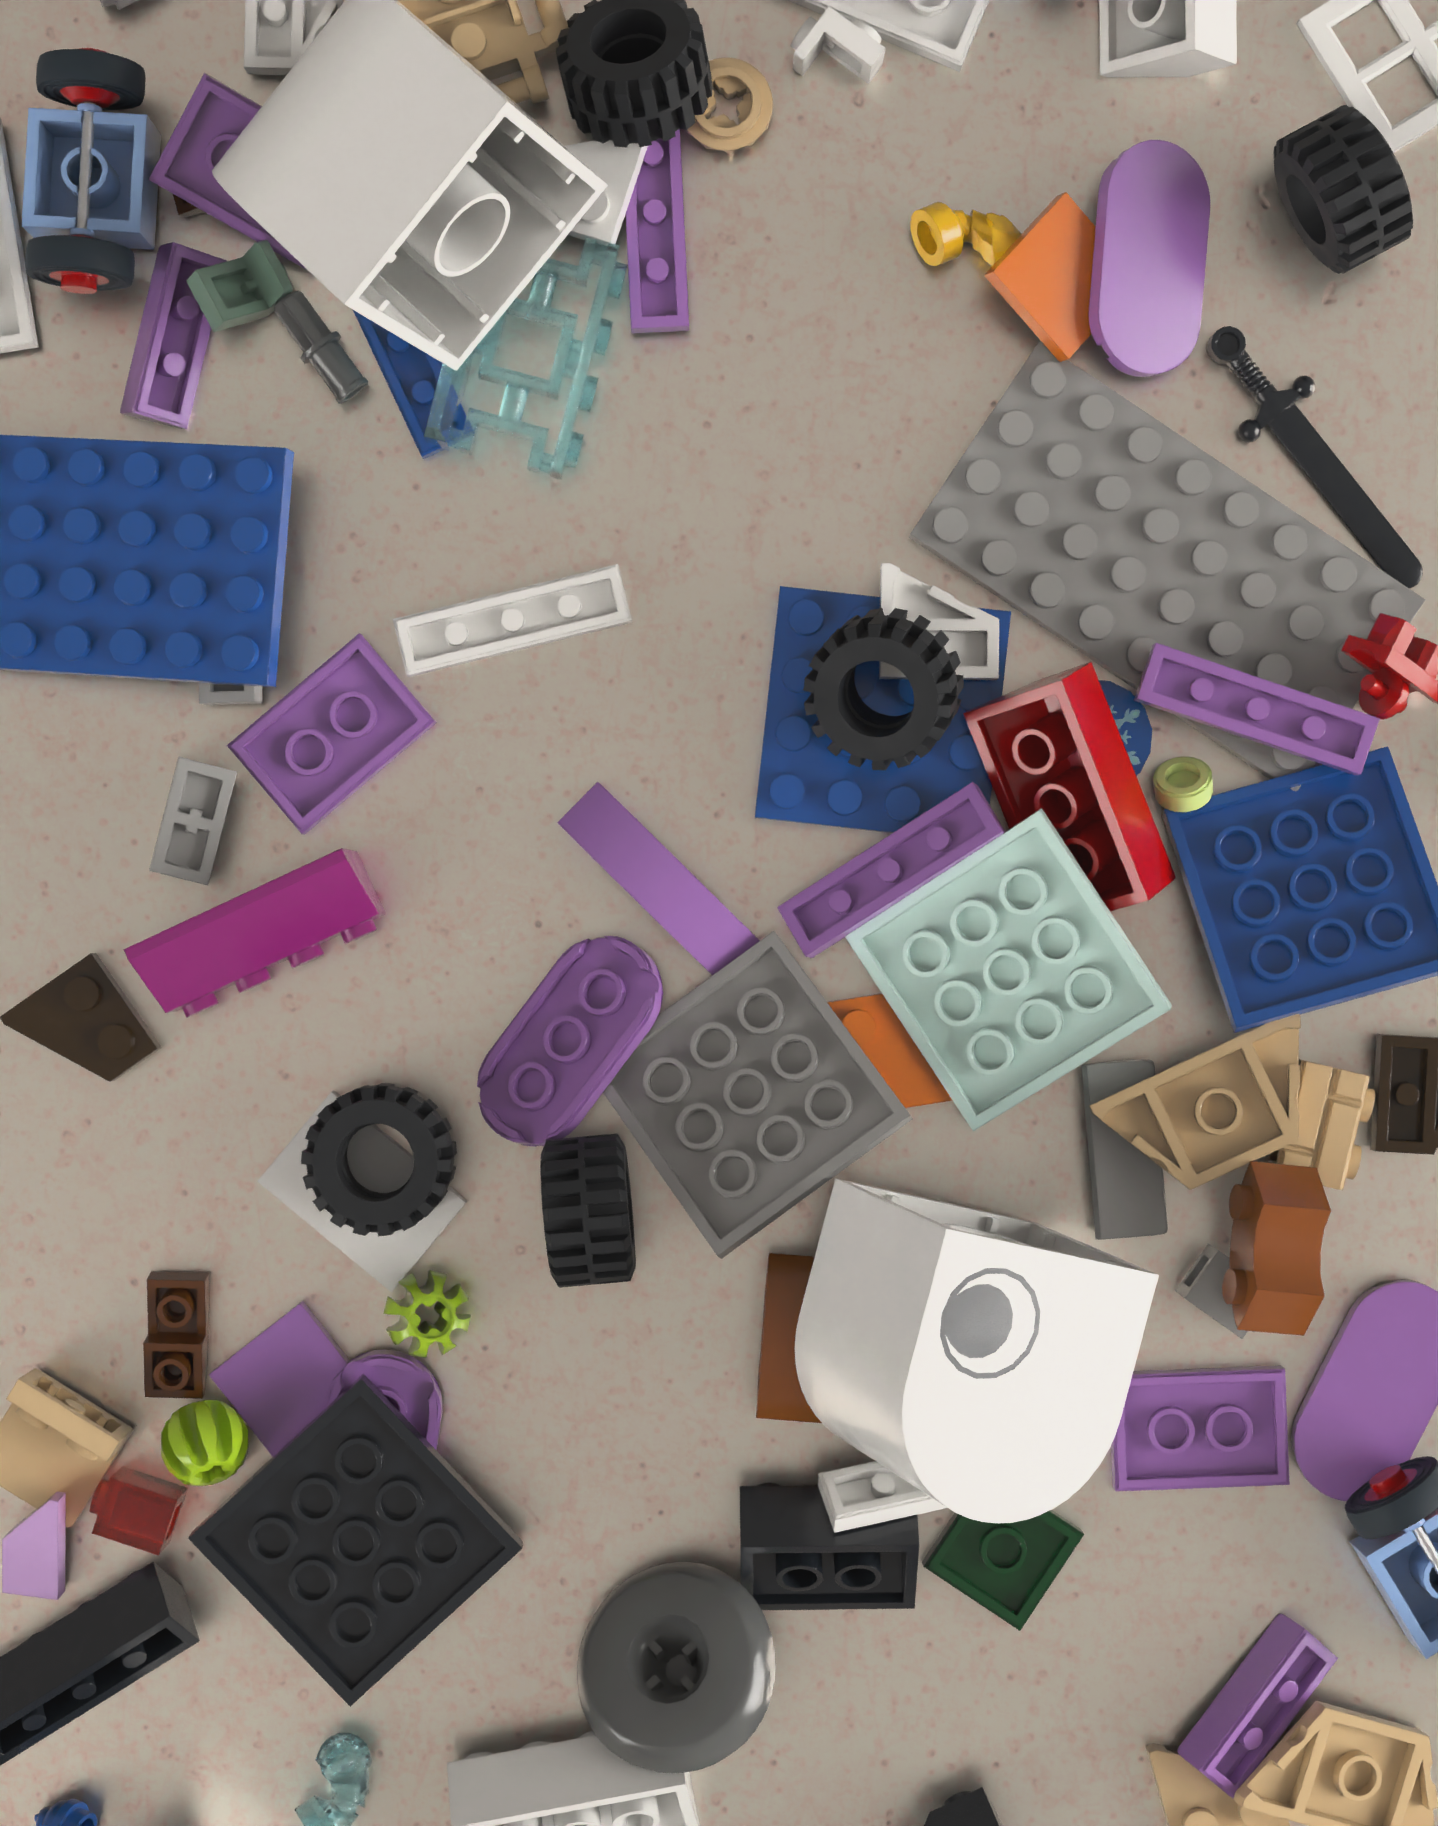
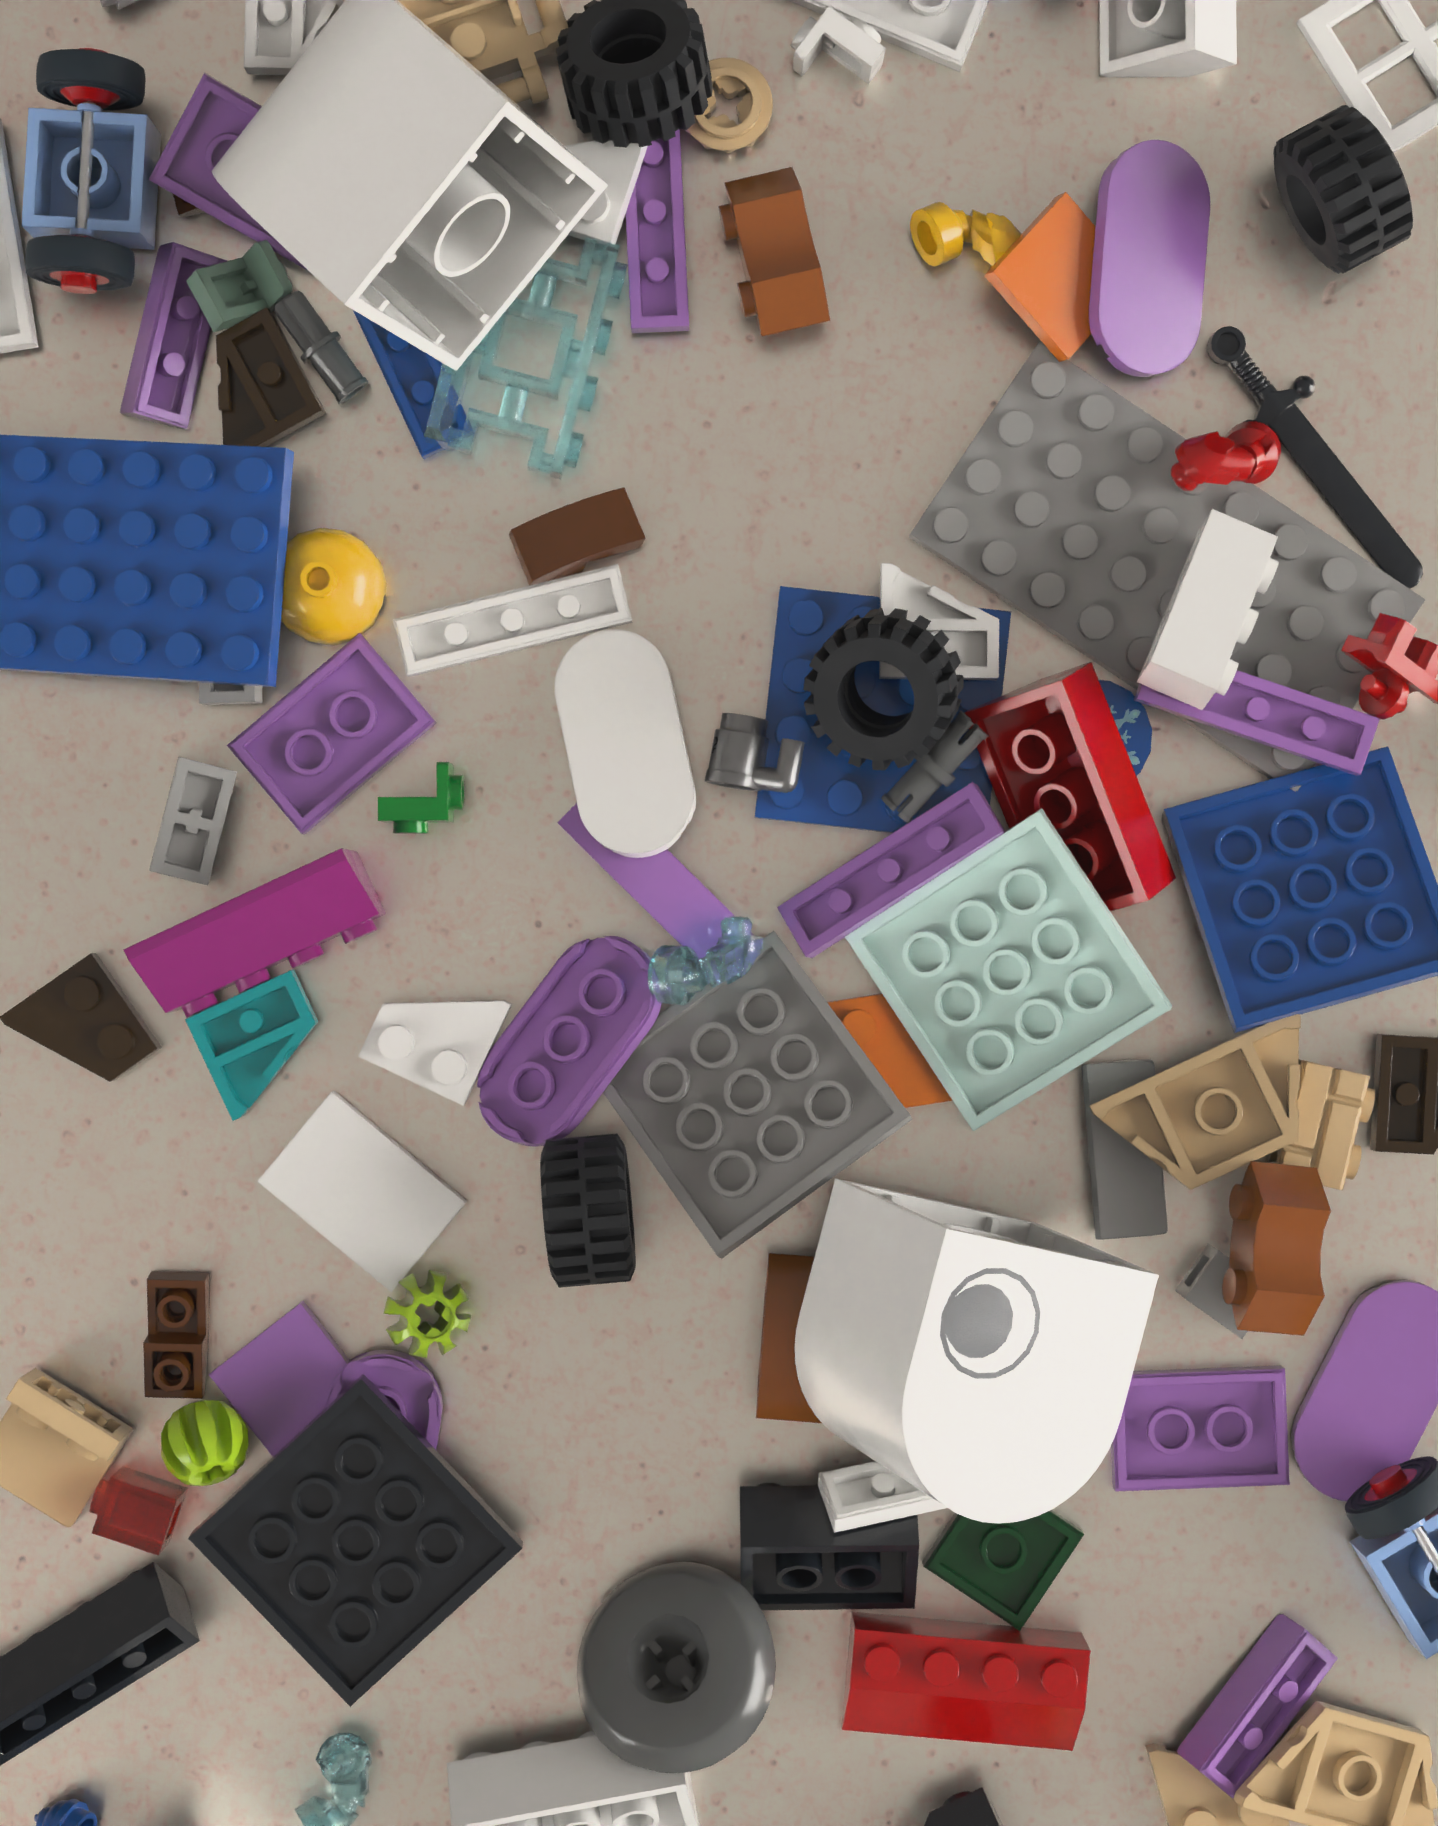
lavender tile [2,1491,66,1600] -> none
black tyre [301,1083,457,1237] -> none
yellowish green tile [1153,757,1213,812] -> none
none -> teal wing [185,969,319,1121]
none -> dark brown wing [216,307,326,447]
none -> yellow cylinder [281,528,387,646]
none -> white wing [358,1000,512,1106]
none -> green bracket [378,762,464,834]
none -> reddish brown slope [509,487,646,586]
none -> white tile [555,629,696,858]
none -> clear light blue arm [648,916,764,1005]
none -> flat silver piece [705,713,805,793]
none -> dark orange brick [718,167,830,336]
none -> red slope [841,1612,1091,1751]
none -> dark grey pin [881,711,988,823]
none -> white brick [1137,509,1279,710]
none -> red arm [1171,421,1281,491]

